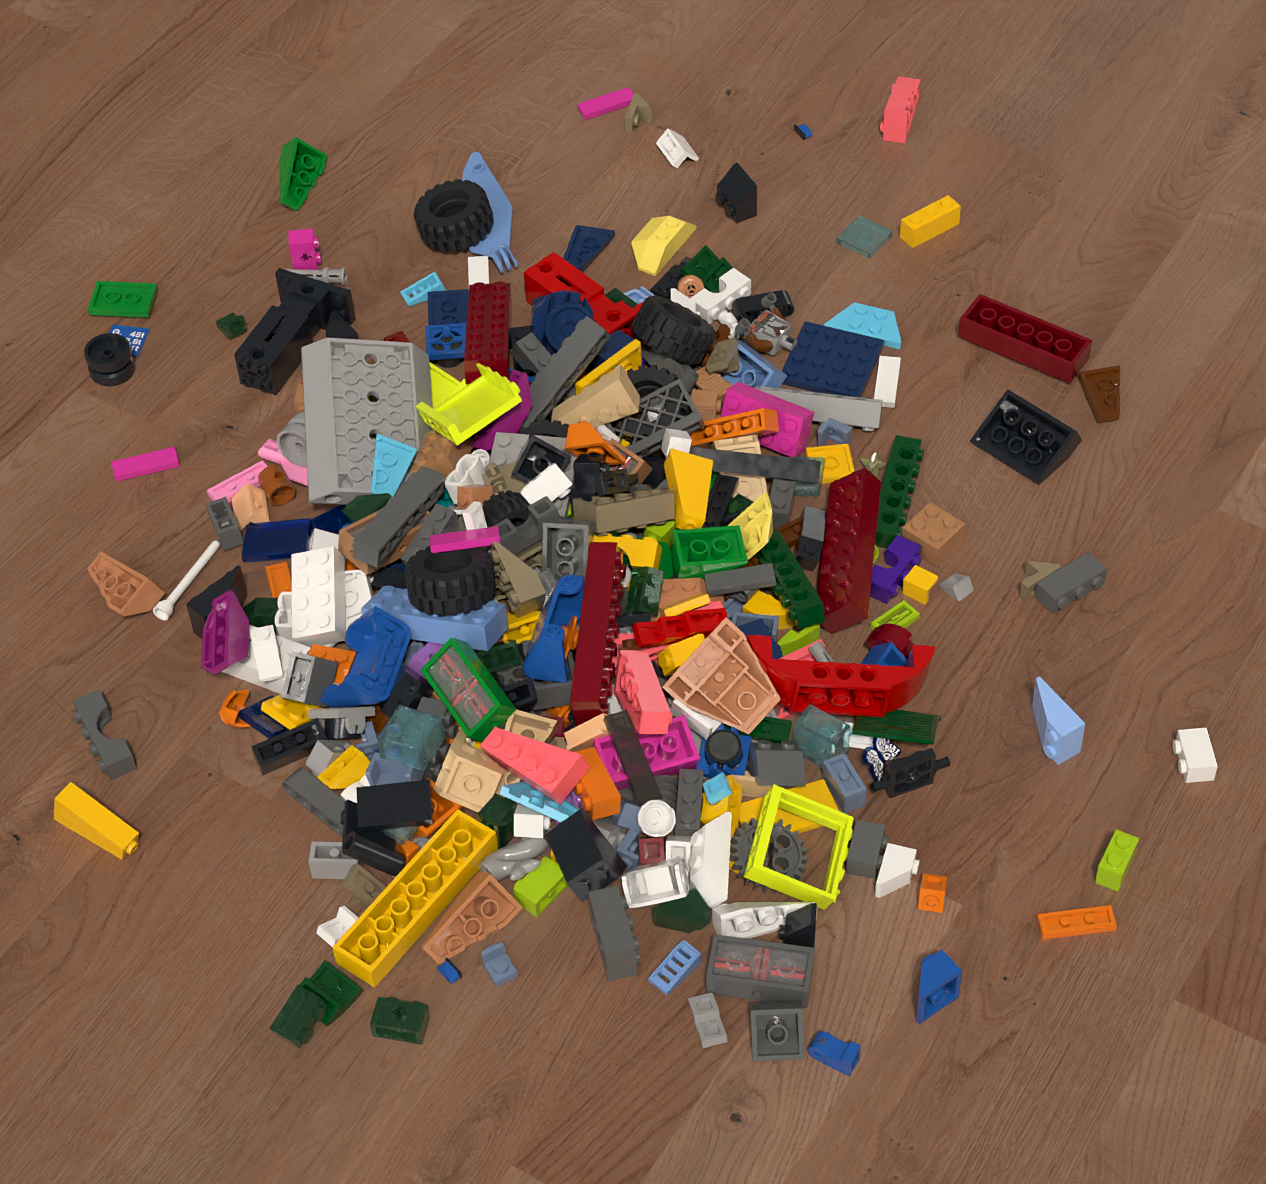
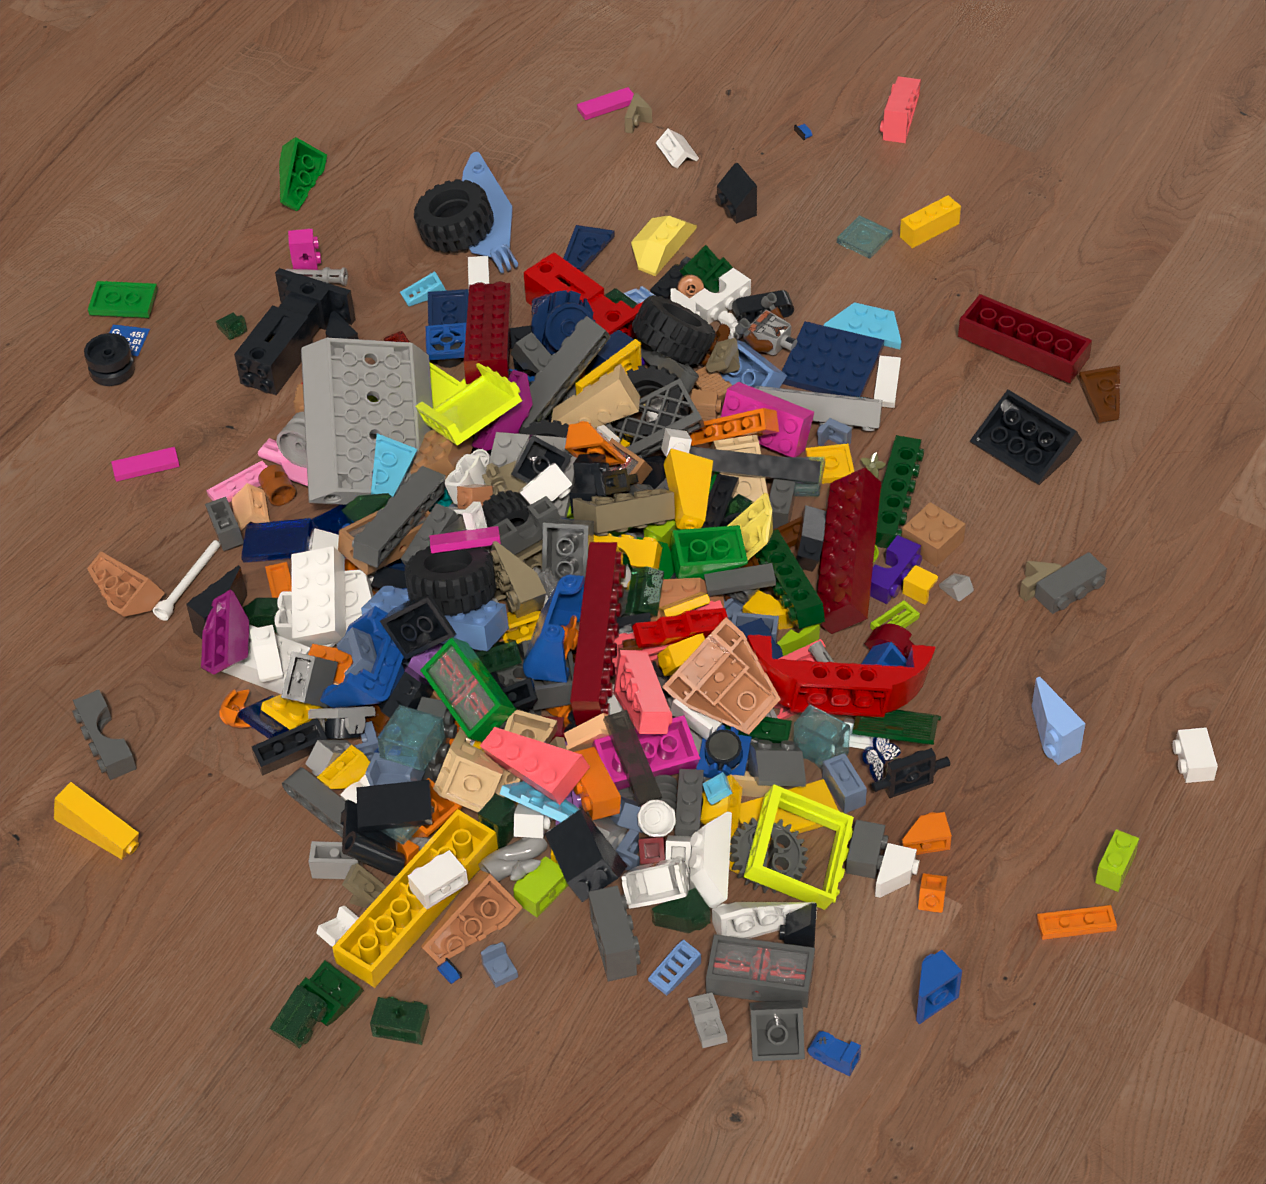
none -> sand blue panel [336,627,377,676]
none -> black slope [380,595,456,660]
none -> white brick [408,850,468,910]
none -> orange slope [902,812,952,855]

